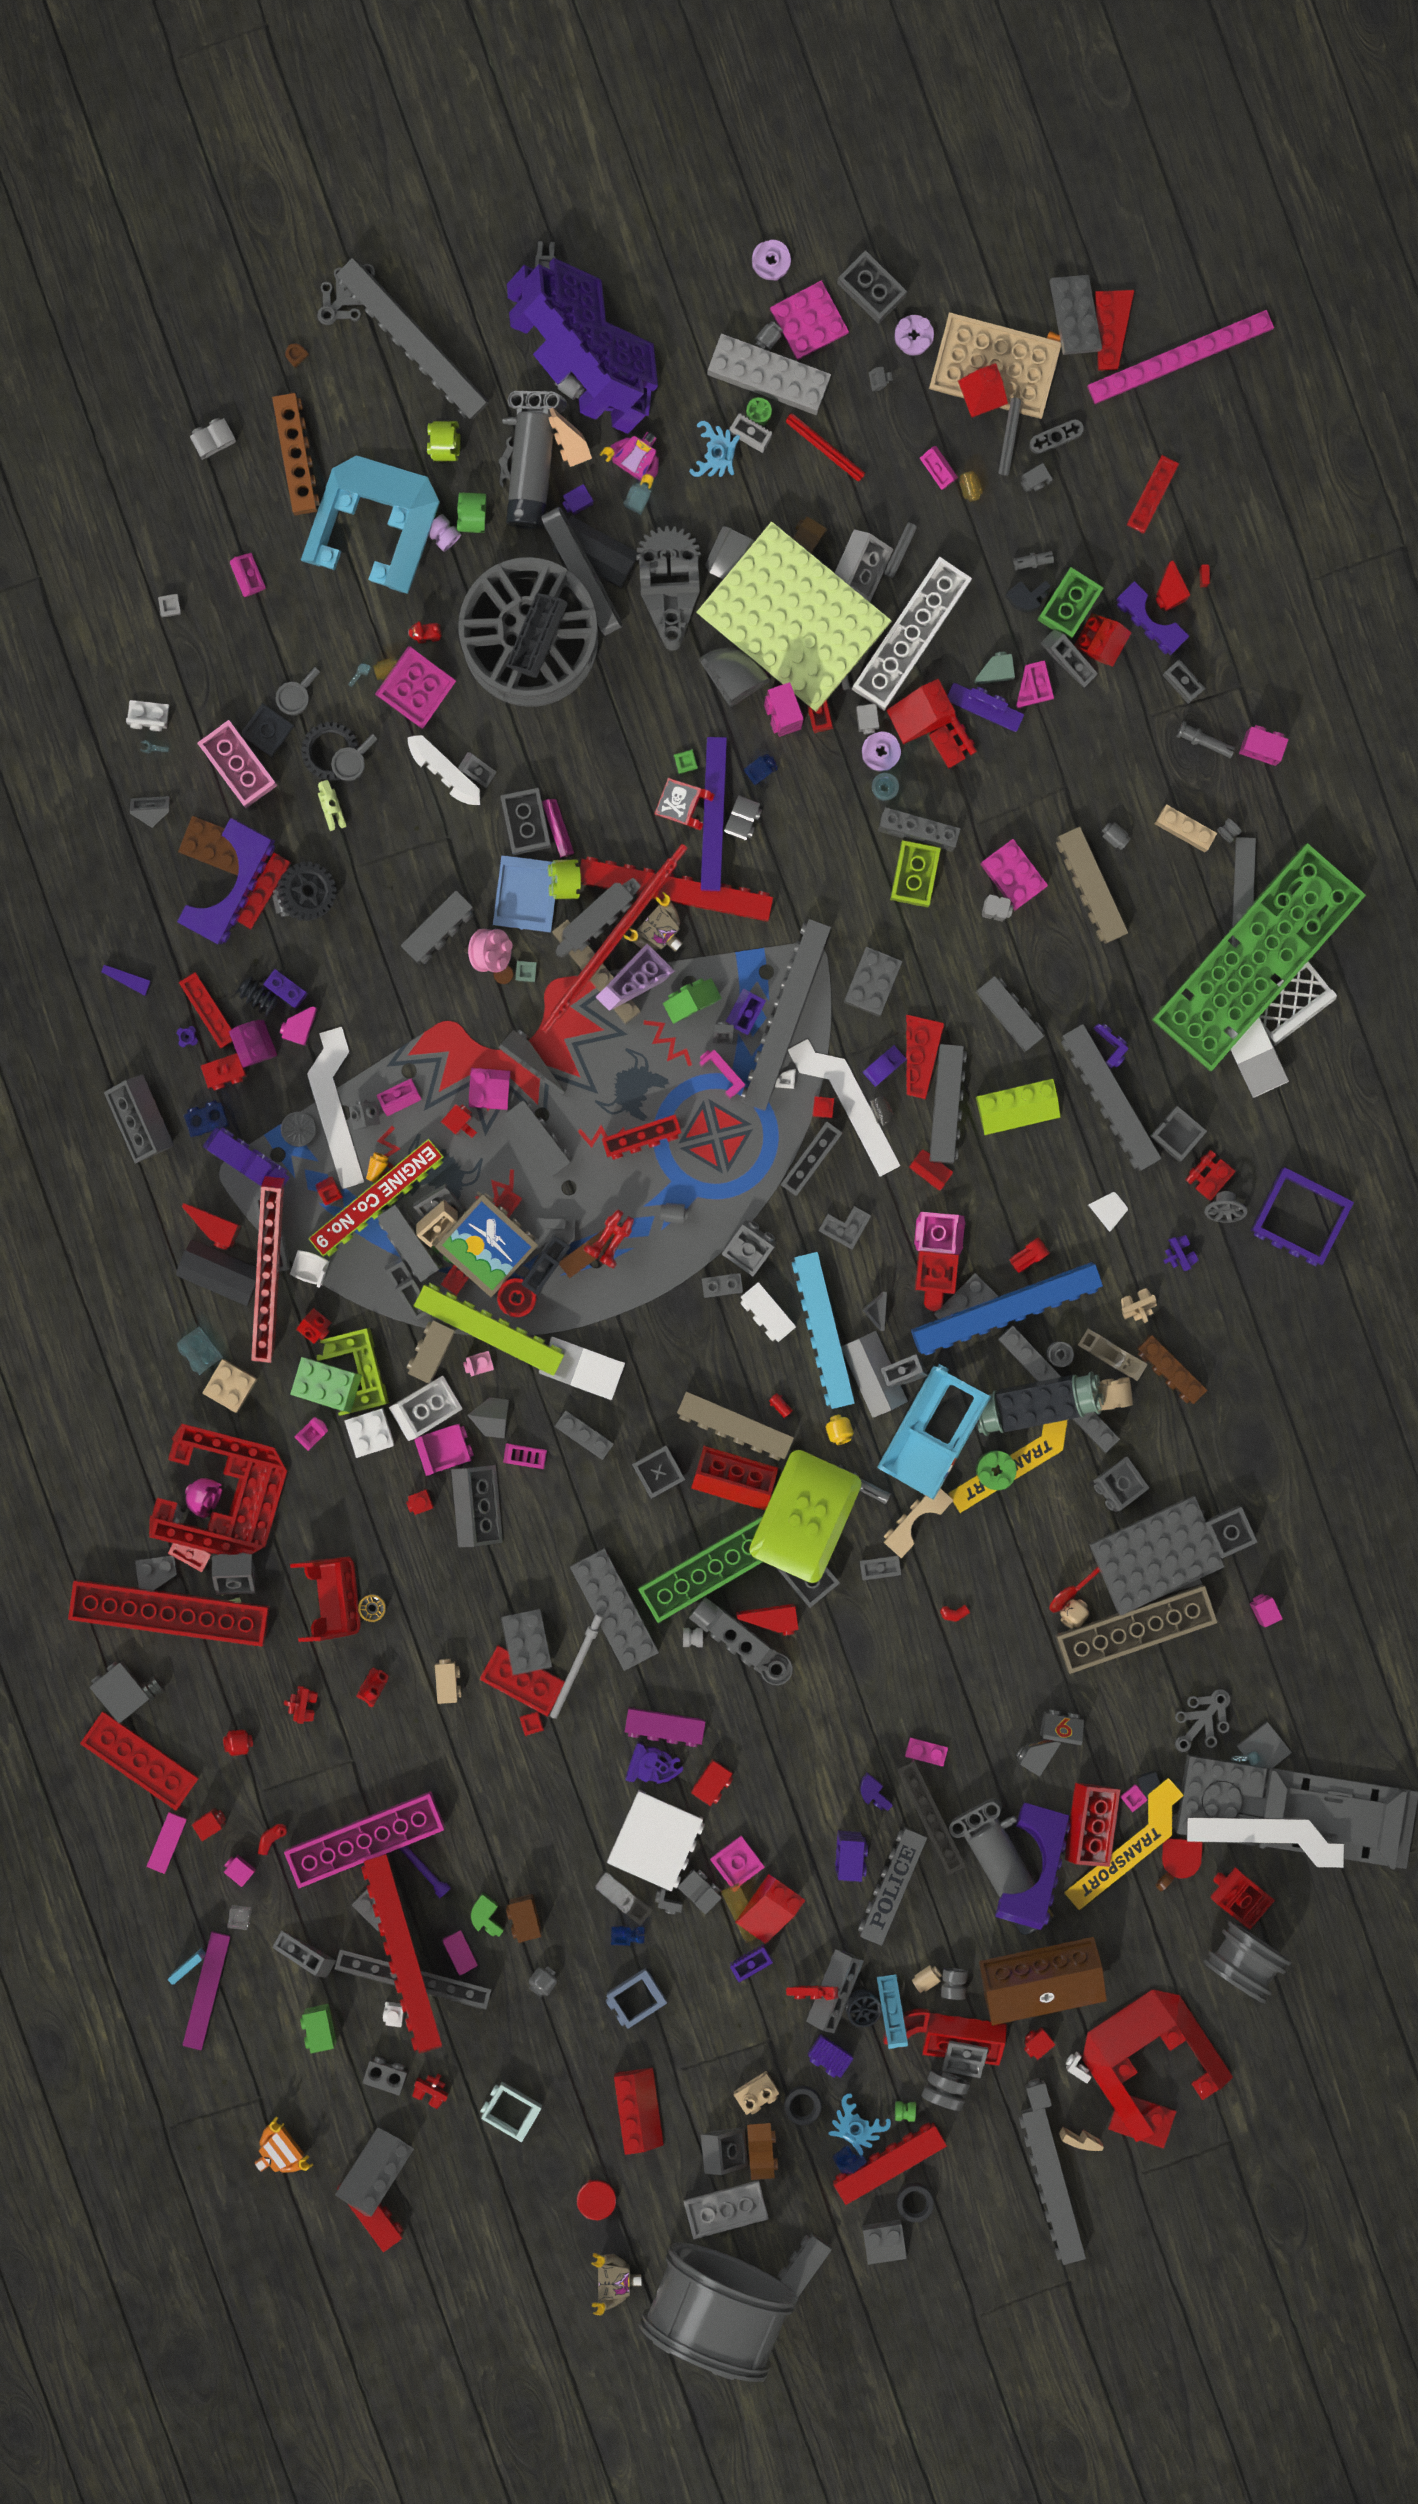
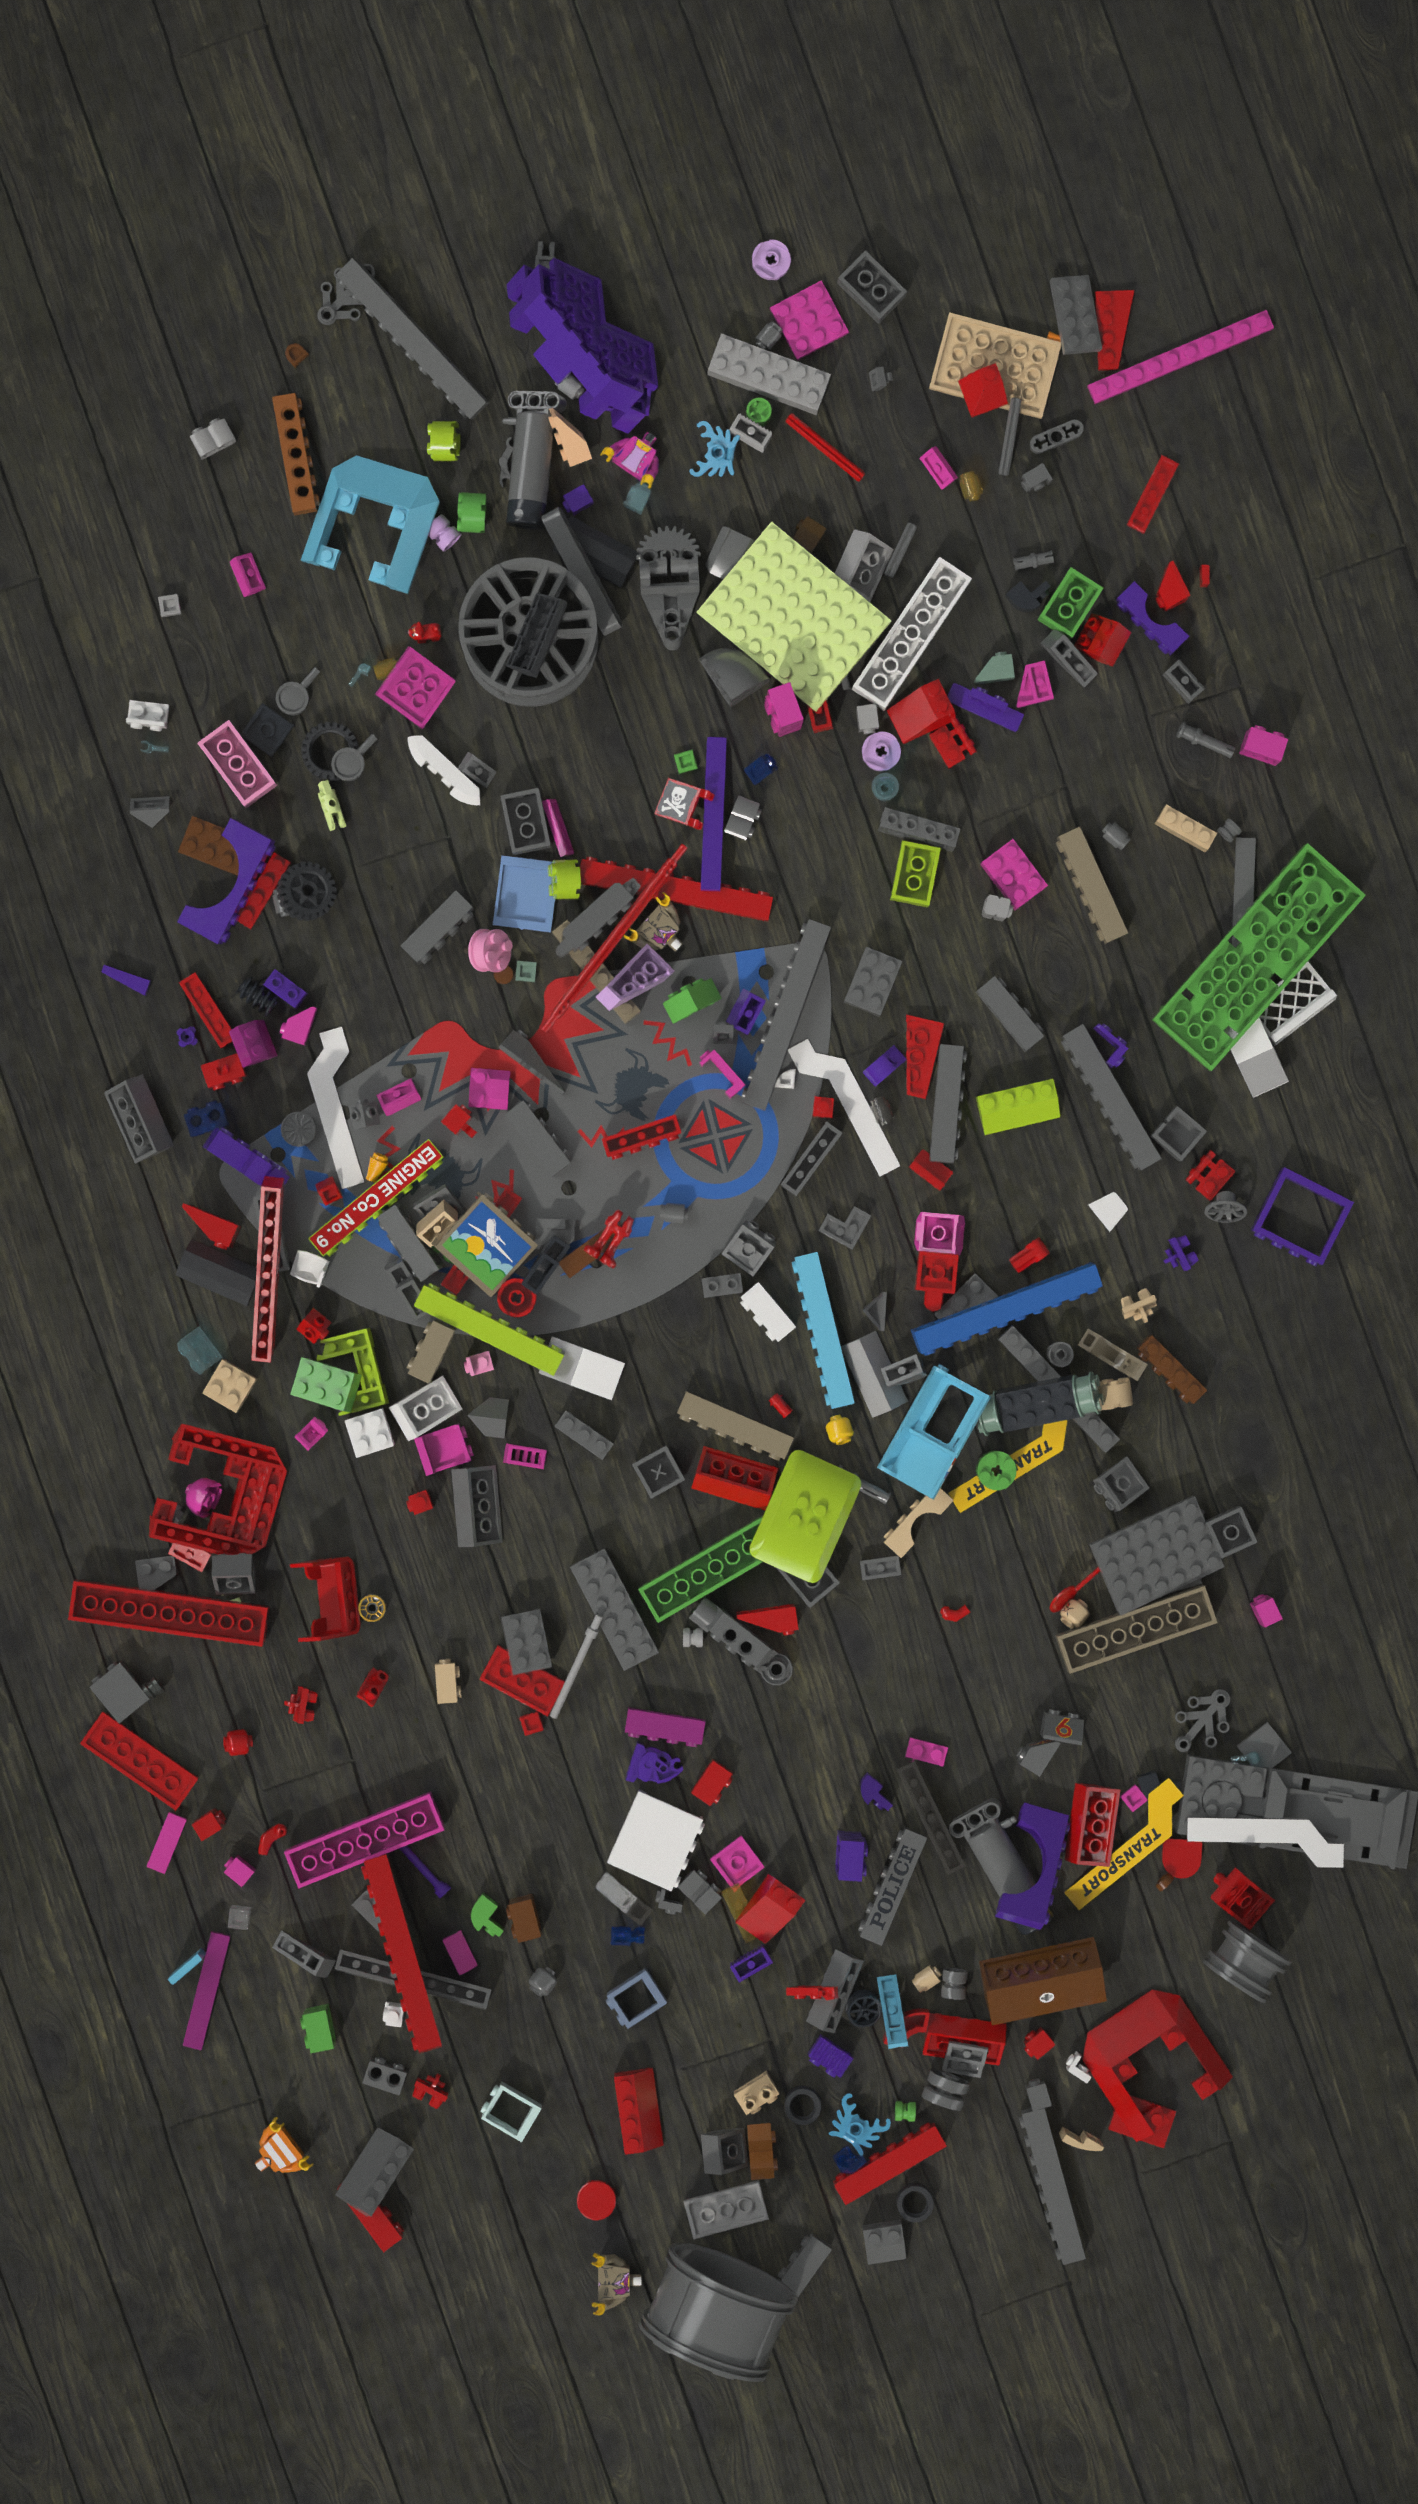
lavender plate [895,315,934,355] -> none

